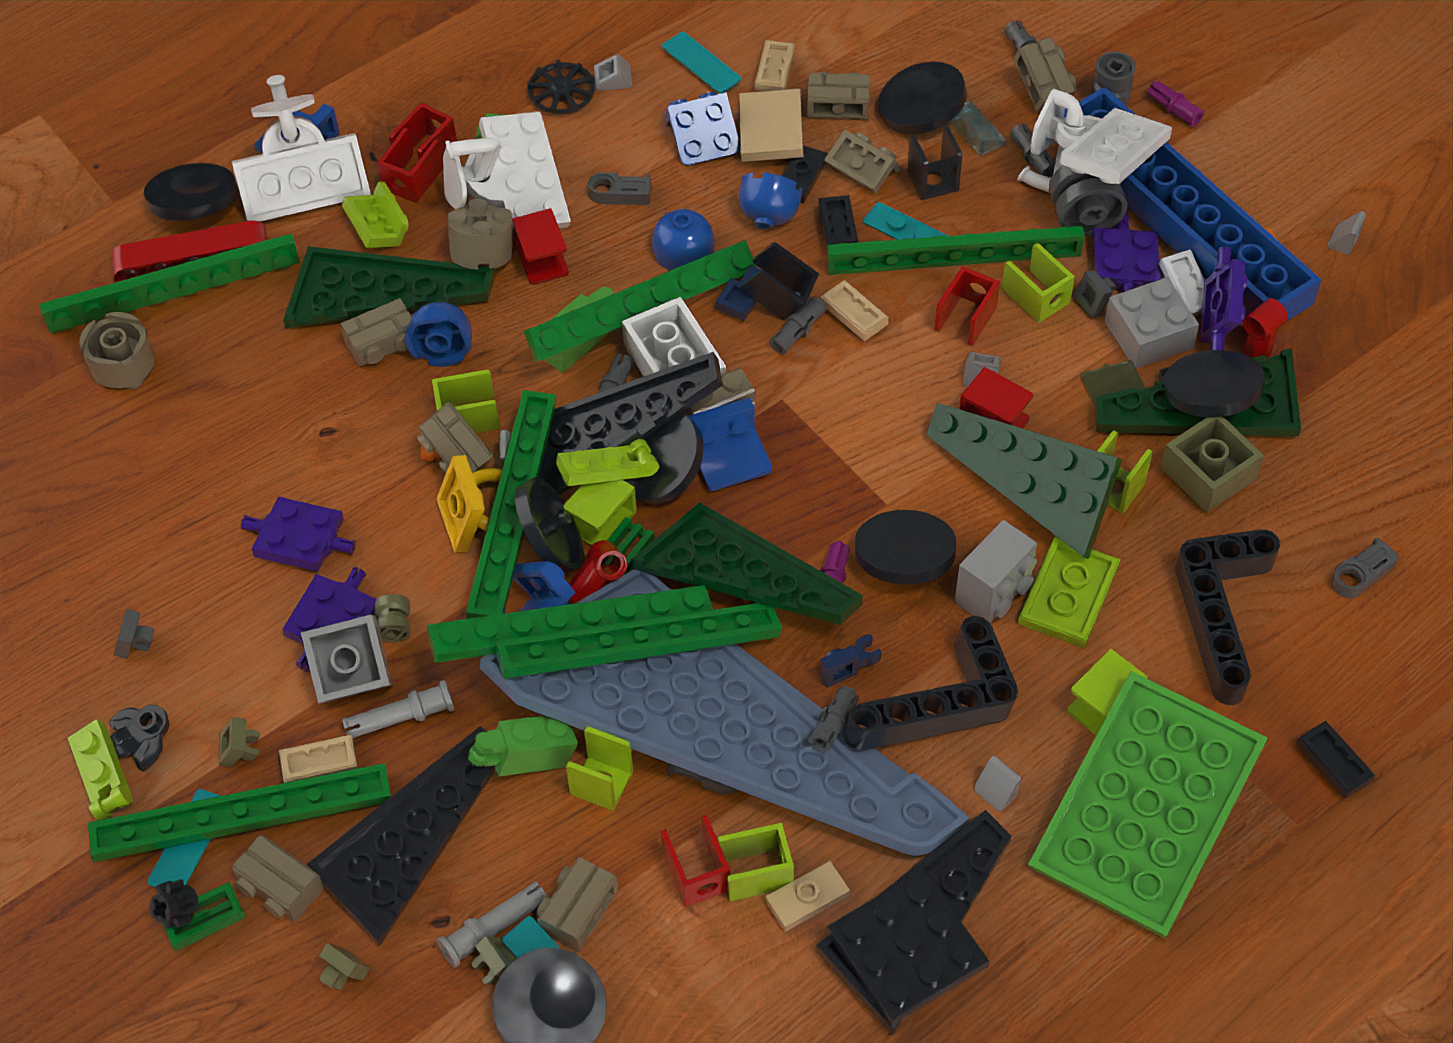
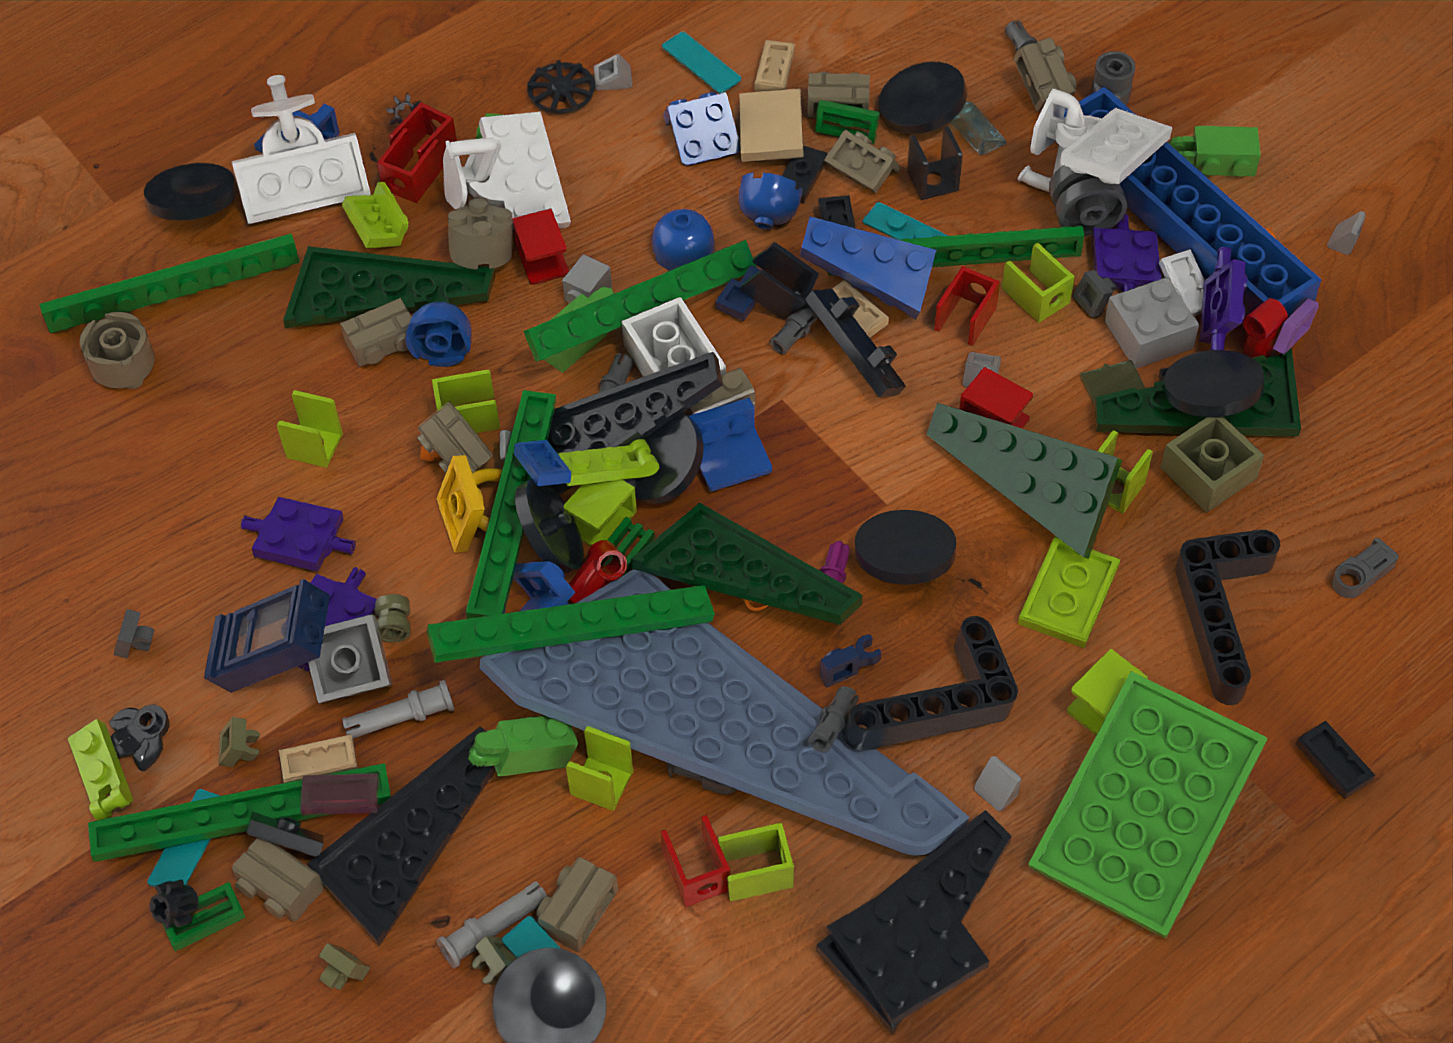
red beam [111,220,268,282] -> none
green plate [495,603,782,679] -> none
dark grey piece [588,172,651,205] -> none
tan plate [765,861,850,932] -> none
light grey brick [955,520,1037,623] -> none
dark grey pin [1010,123,1055,178] -> none
magenta axle [1147,81,1204,127] -> none
none -> dark blue door [204,579,330,693]
none -> black plate [247,811,324,857]
none -> lime piece [277,390,343,468]
none -> clear pink tile [300,773,379,815]
none -> black gear [386,93,421,125]
none -> blue plate [514,440,571,486]
none -> light grey brick [562,254,612,304]
none -> blue wedge [800,217,936,320]
none -> black hinge [805,289,906,398]
none -> green tile [815,100,880,144]
none -> bright green hinge [1168,126,1261,176]
none -> medium lavender tile [1273,298,1319,354]

